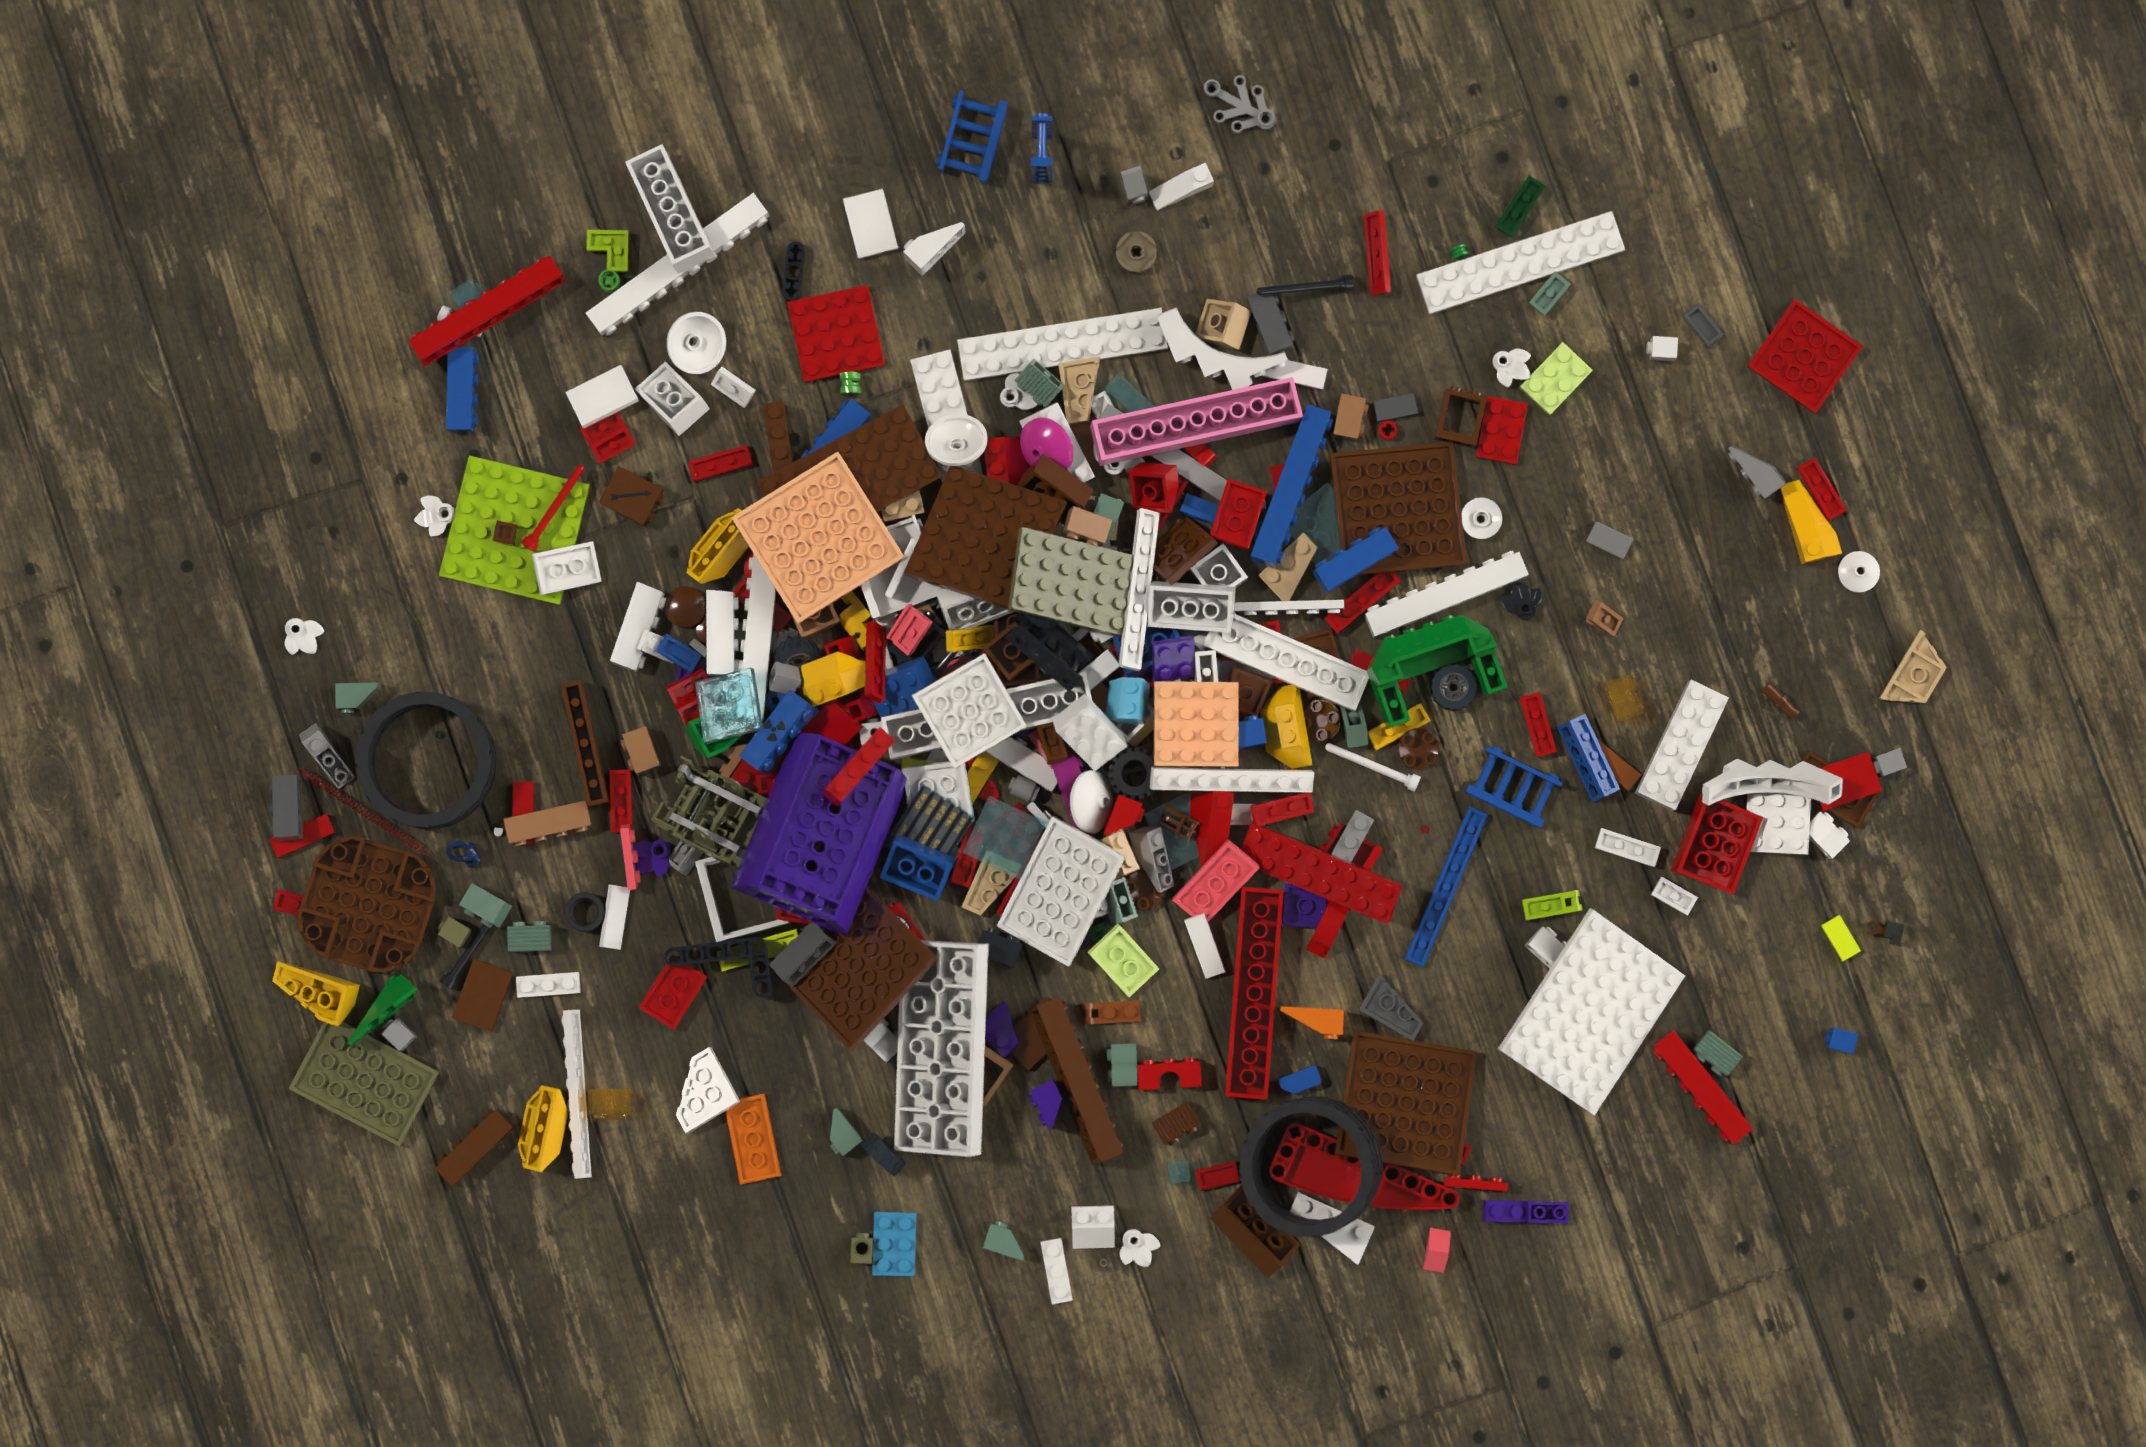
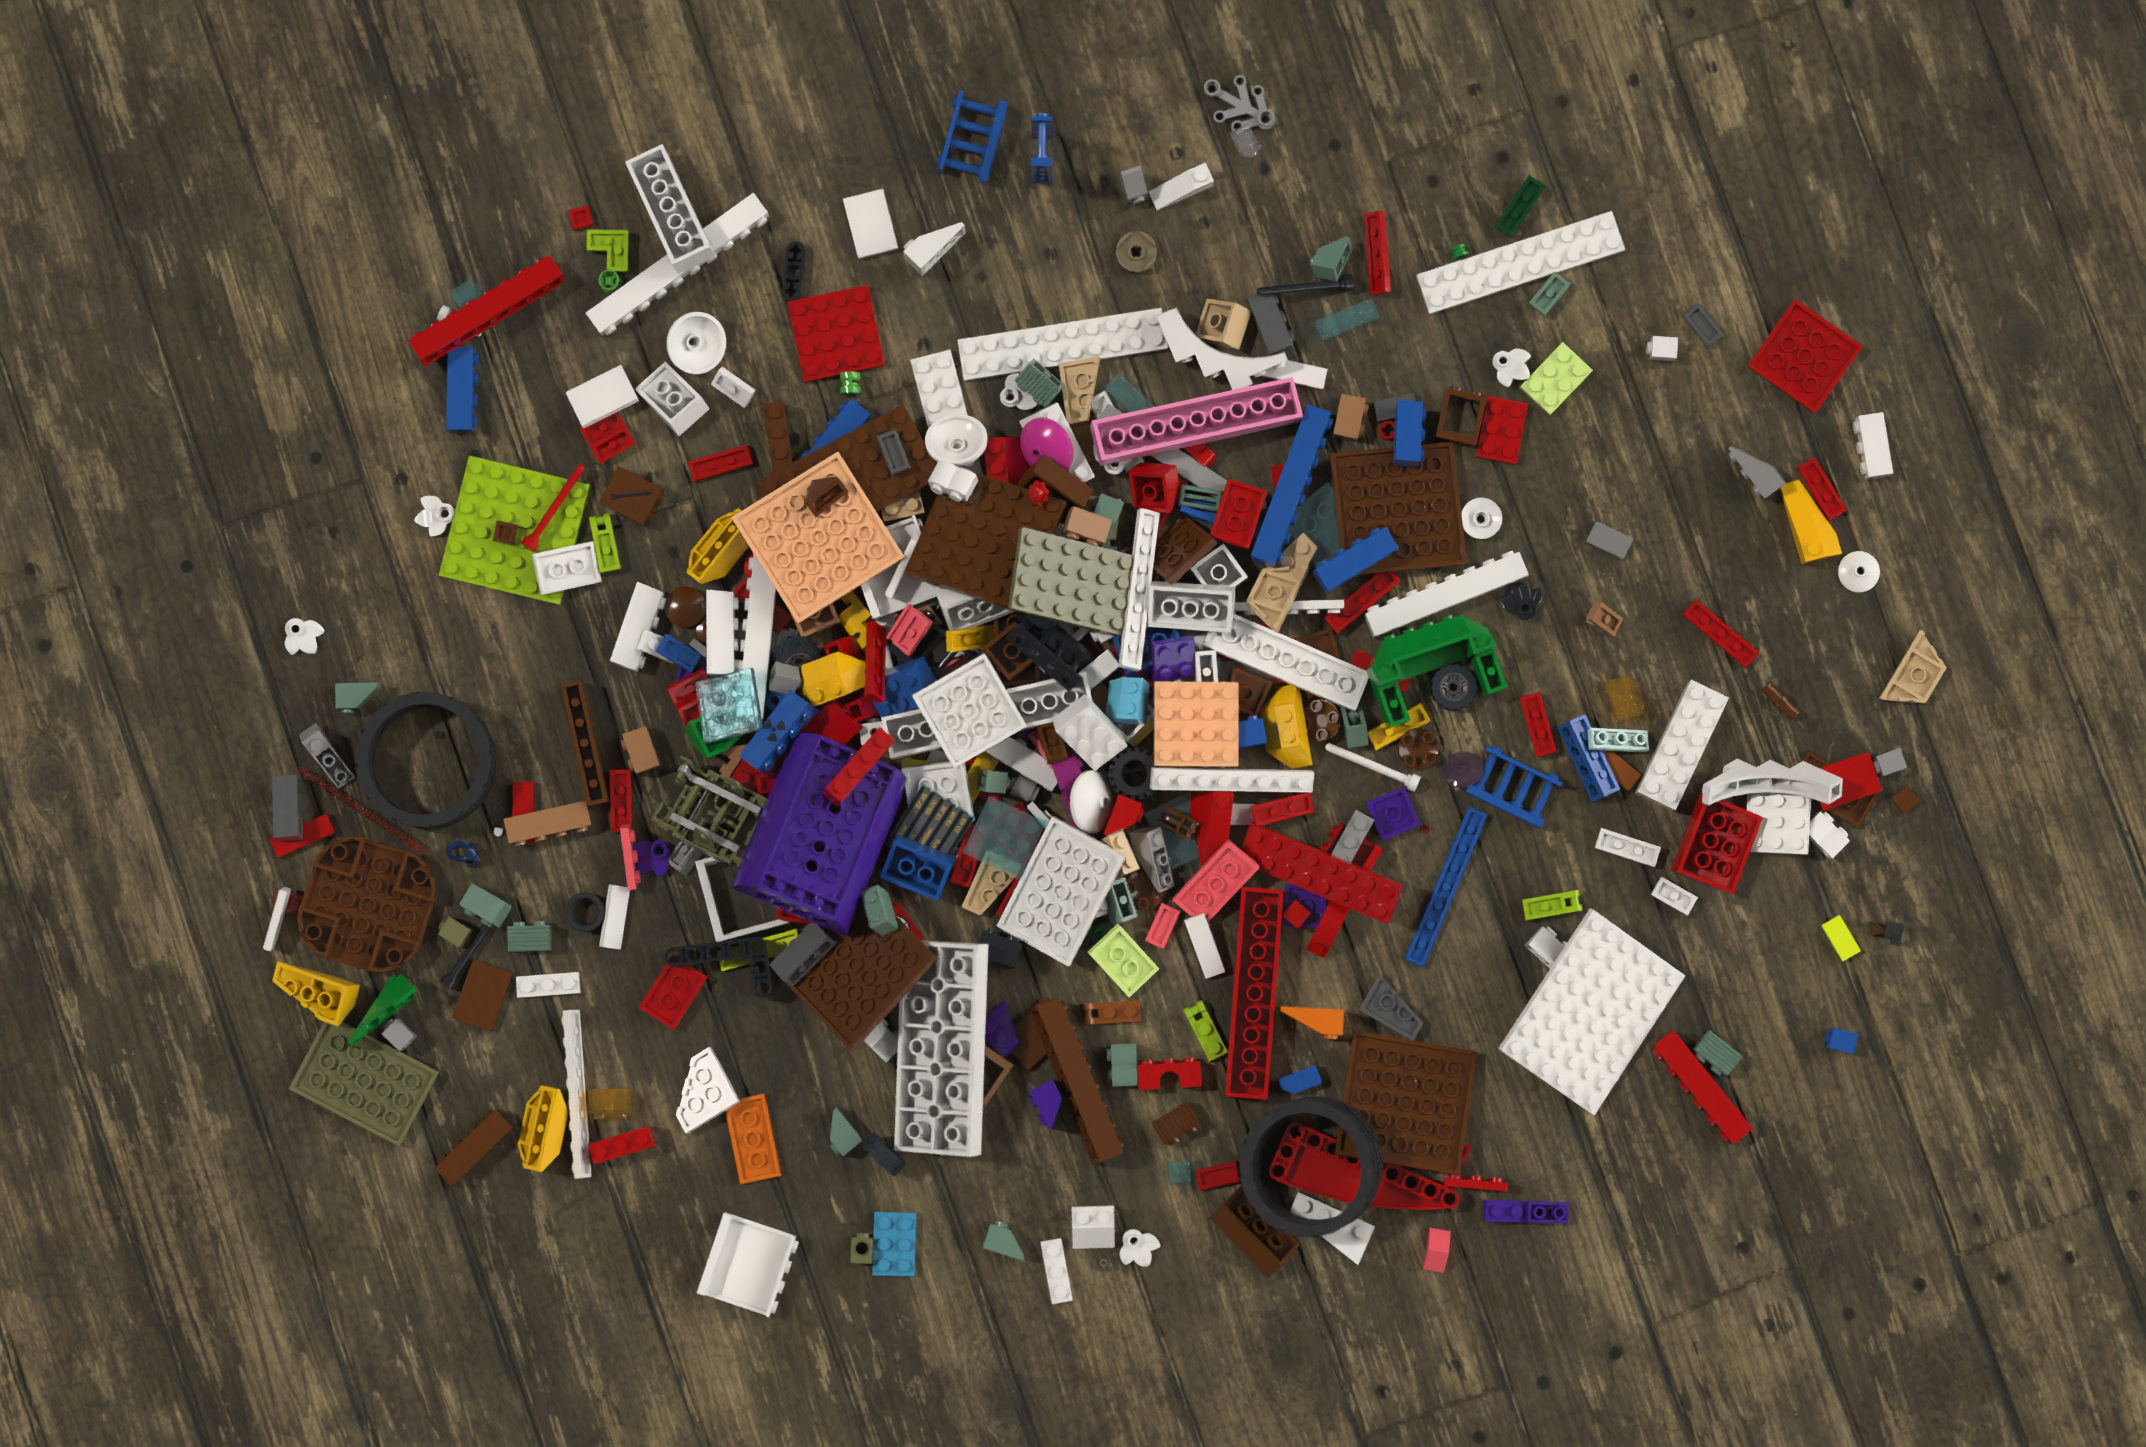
none -> white tile [263,887,291,951]
none -> red tile [568,205,594,231]
none -> red arch [588,1126,657,1165]
none -> lime plate [589,513,621,573]
none -> white panel [697,1212,799,1317]
none -> reddish brown slope [804,476,848,517]
none -> sand green brick [860,885,898,936]
none -> dark grey tile [876,429,911,476]
none -> white brick [928,460,978,502]
none -> sand green slope [977,769,1010,793]
none -> red plant [1028,480,1049,506]
none -> coral tile [1145,903,1181,949]
none -> sand green tile [1178,484,1223,511]
none -> lime plate [1183,1000,1228,1062]
none -> clear bracket [1229,124,1262,158]
none -> tan wing [1246,565,1309,633]
none -> red tile [1282,900,1311,929]
none -> sand green slope [1310,237,1352,282]
none -> clear light blue plate [1314,298,1379,341]
none -> dark purple plate [1366,787,1420,841]
none -> blue brick [1393,400,1426,467]
none -> dish [1442,752,1483,788]
none -> light aqua tile [1588,728,1649,752]
none -> red tile [1682,599,1759,669]
none -> white brick [1853,412,1893,480]
none -> reddish brown tile [1890,785,1920,814]

